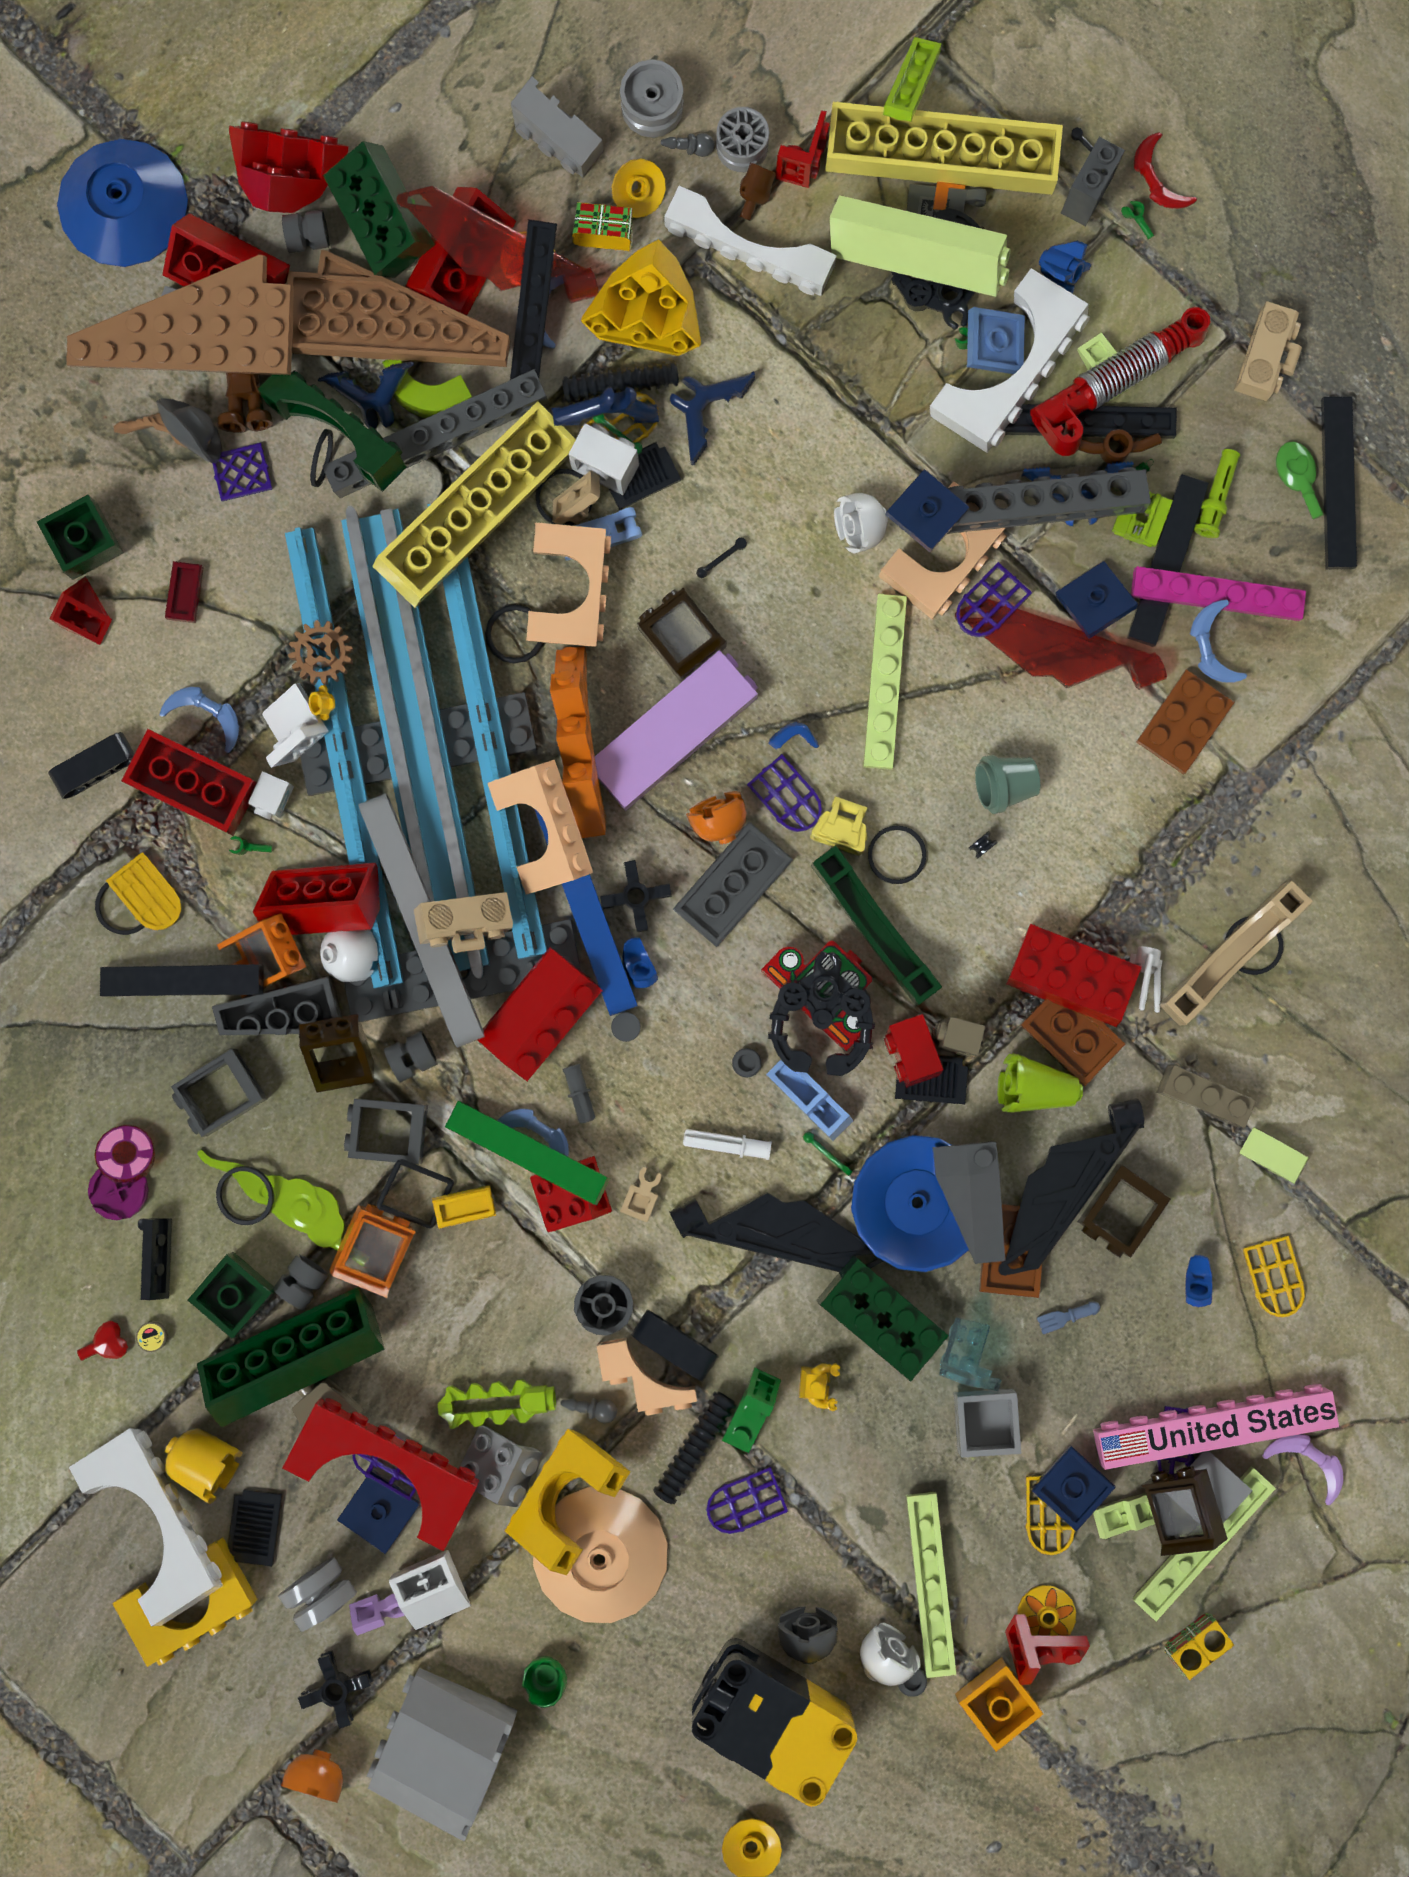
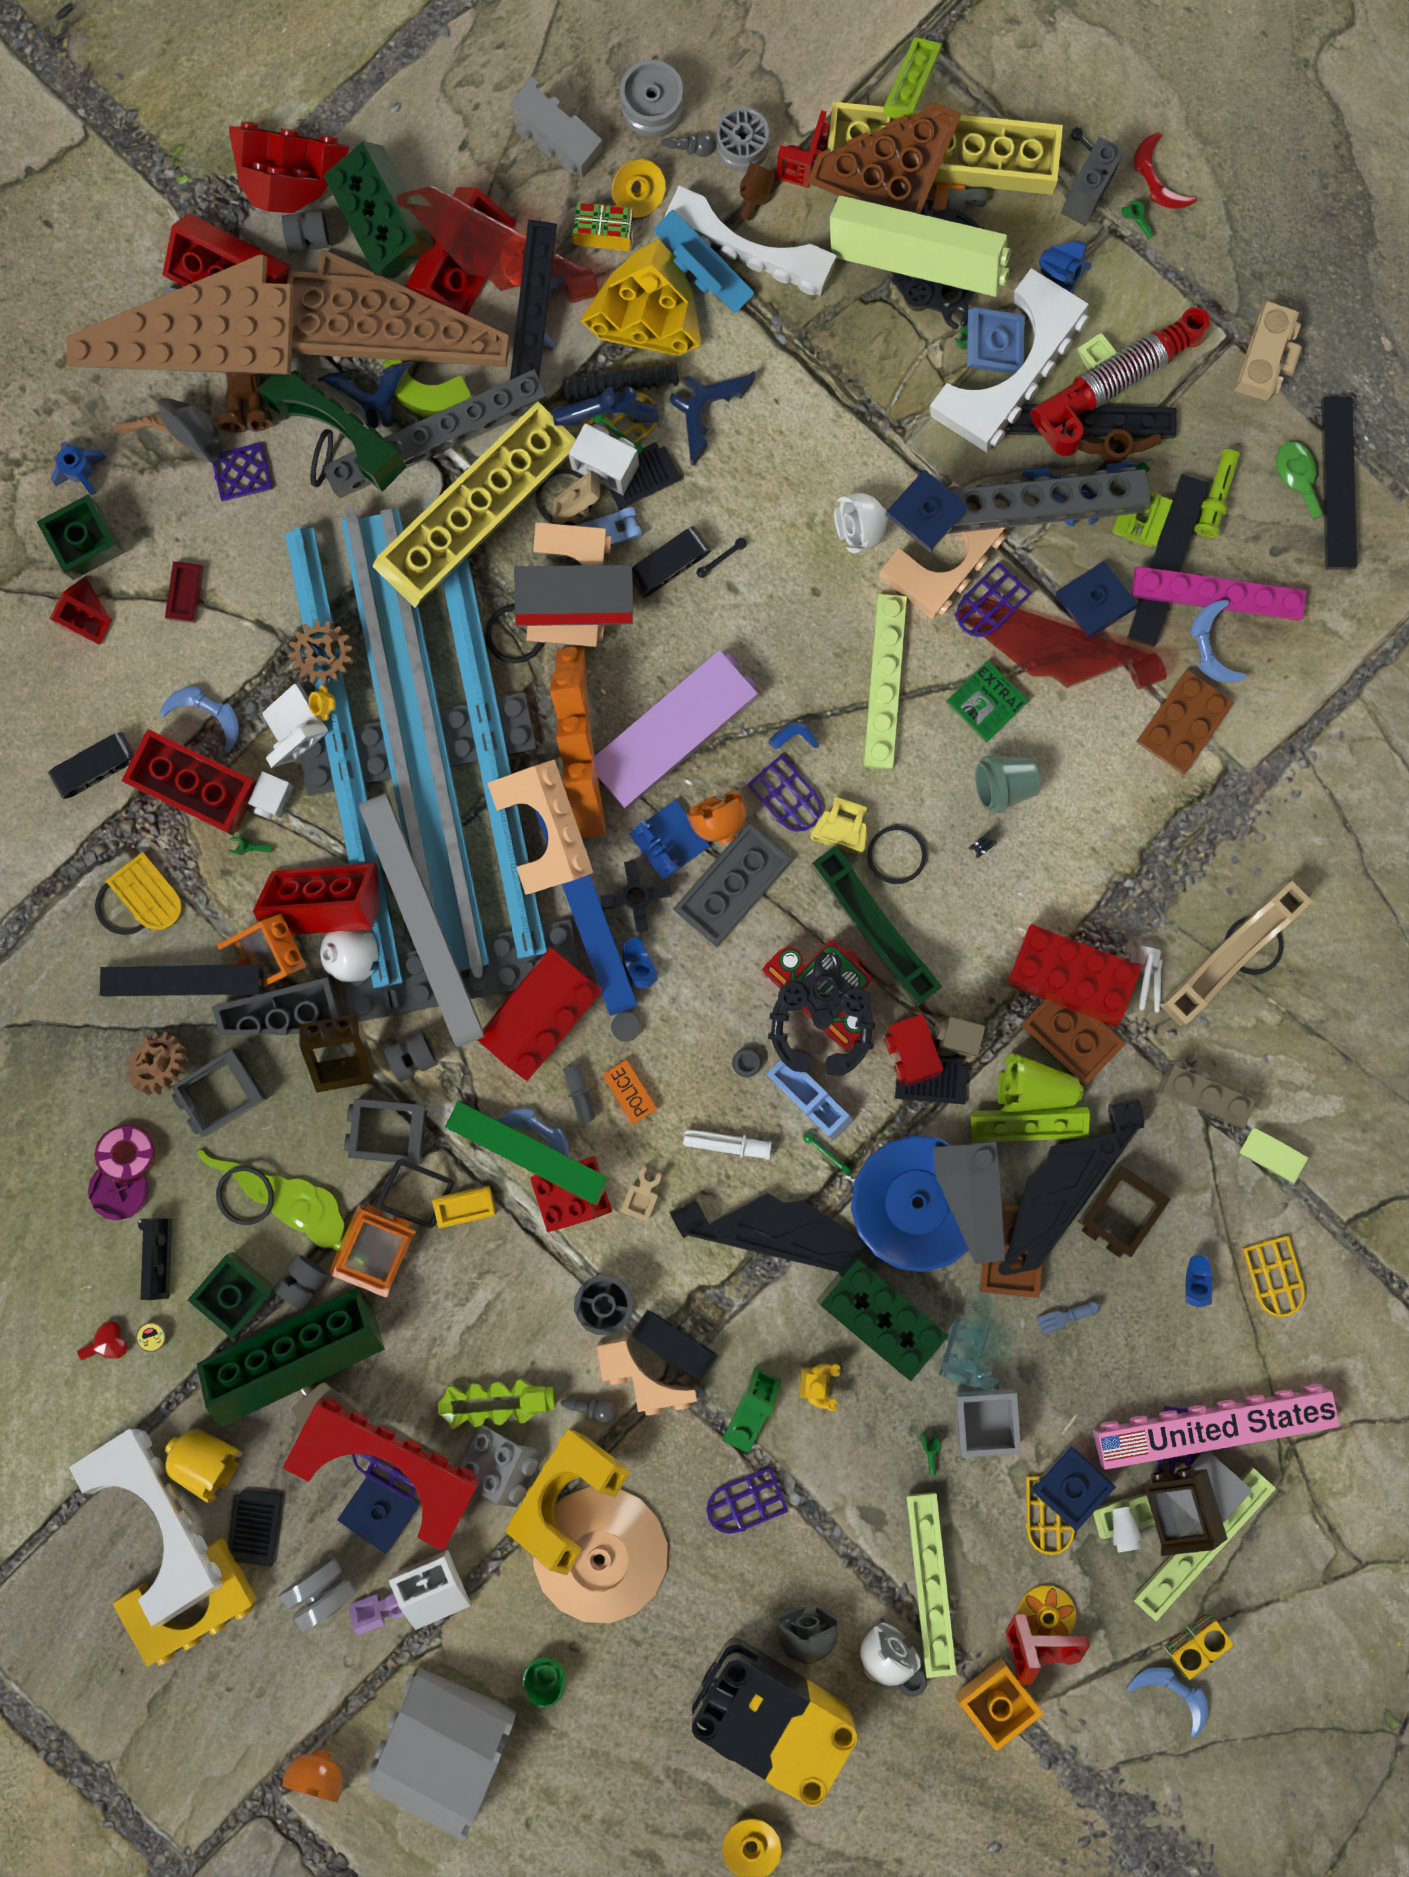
blue dish [57,139,188,267] -> none
black pin [298,1650,374,1729] -> none
tan piece [414,892,513,953] -> none
window [637,588,727,682] -> none
black piece [653,1391,737,1504] -> none
lavender piece [1262,1434,1343,1505] -> none
none -> blue brick [51,441,106,495]
none -> medium nougat gear [125,1032,189,1096]
none -> dark grey tile [514,565,633,626]
none -> orange tile [602,1059,657,1125]
none -> blue hinge [629,799,710,881]
none -> black beam [632,526,711,598]
none -> dark azure bracket [654,210,754,313]
none -> dark orange slope [807,102,961,214]
none -> green hand [920,1431,941,1475]
none -> green tile [946,660,1028,743]
none -> lime plate [970,1107,1090,1143]
none -> white cone [1112,1506,1143,1553]
none -> medium blue piece [1127,1666,1208,1738]

